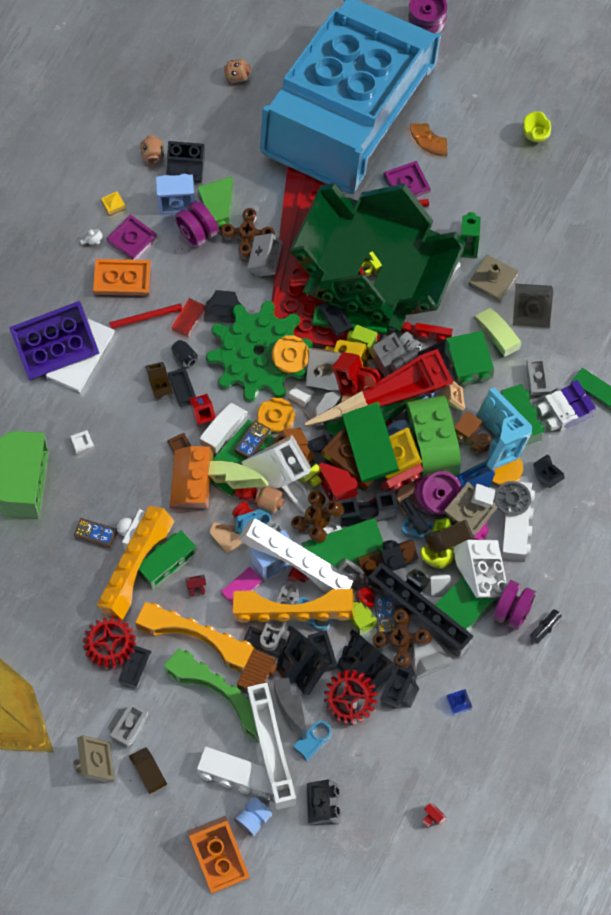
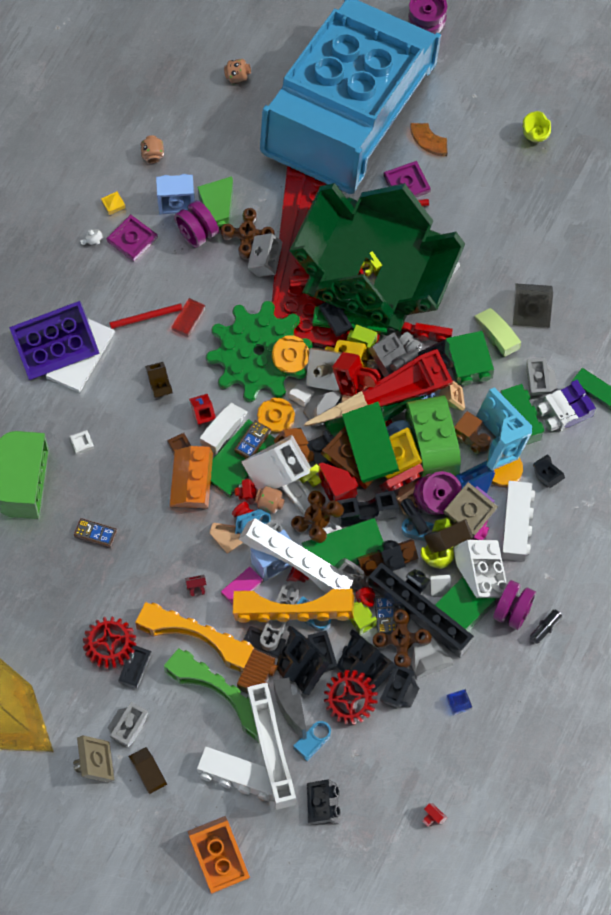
orange plate [93,259,151,296] -> none
light orange arch [97,506,174,620] -> none
white tile [117,509,145,550] -> none
green brick [137,530,197,590] -> none
black brick [166,141,205,182] -> none
black tile [167,367,196,407] -> none
black brick [171,340,198,367] -> none
black slope [204,290,242,323] -> none
yellowish green slope [208,461,269,489] -> none
light blue wheel [234,797,272,837] -> none
green torso [460,212,481,258] -> none
dark tan tile [468,255,519,302] -> none
white slope [471,484,495,508] -> none
dark grey wheel [494,481,531,516] -> none

